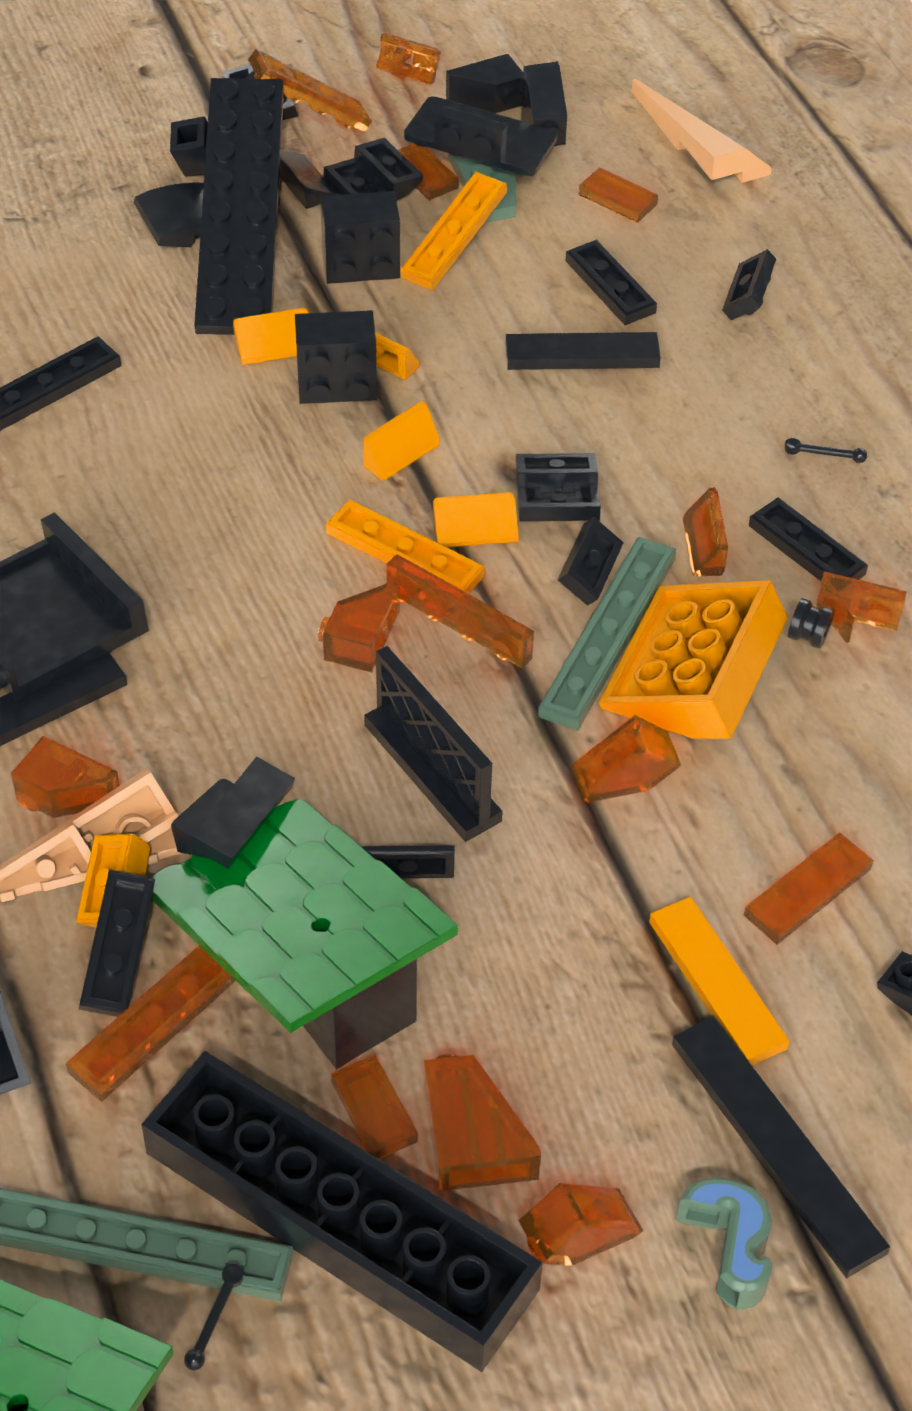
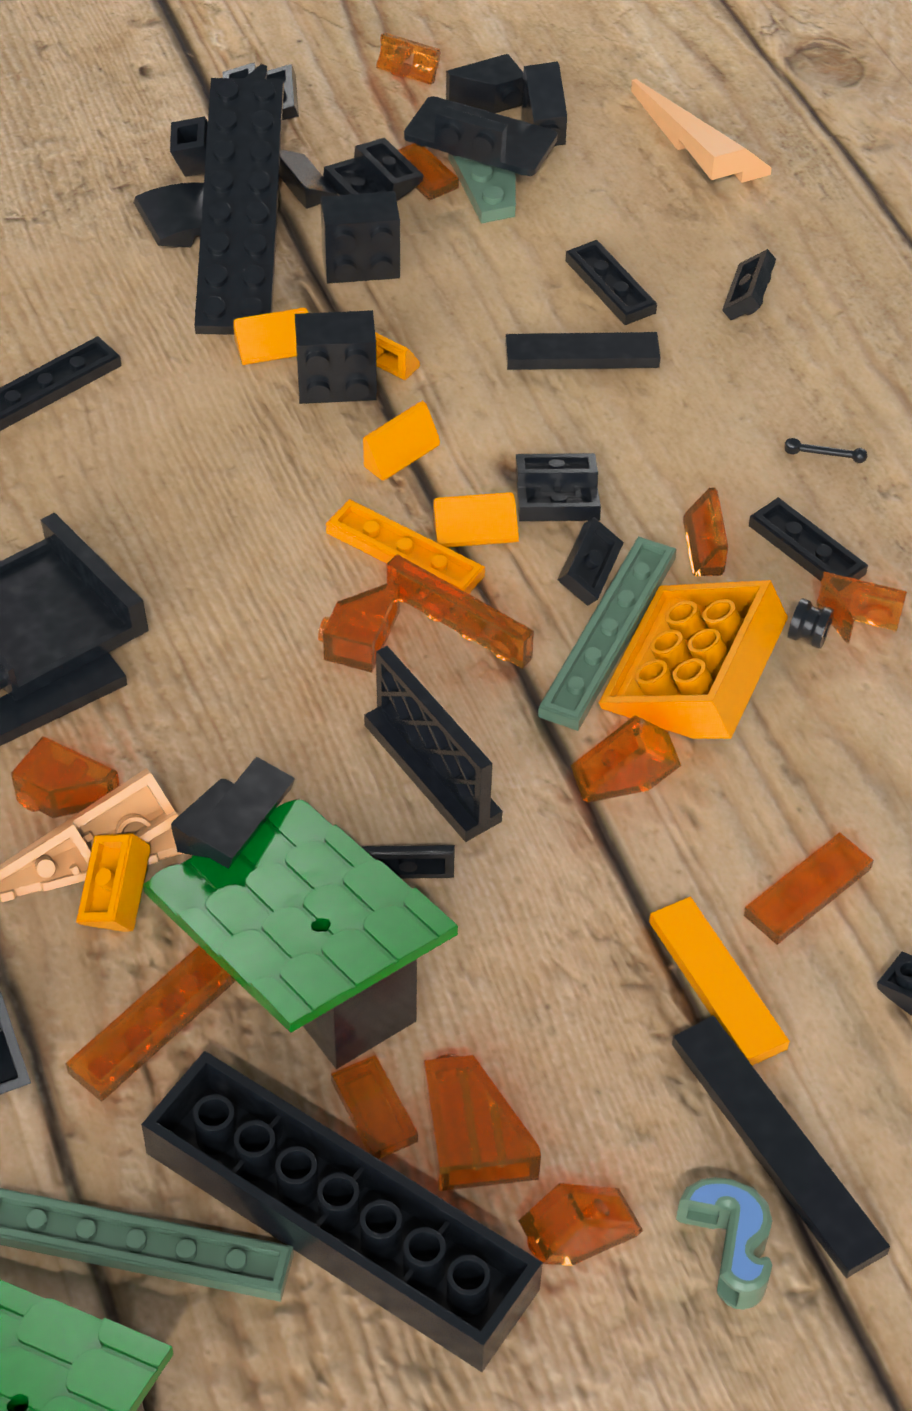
black tile [79,869,156,1019] -> none
black hinge [184,1264,244,1371] -> none
clear orange plate [248,49,372,132] -> none
light orange tile [400,171,507,291] -> none
clear orange tile [579,167,658,223] -> none

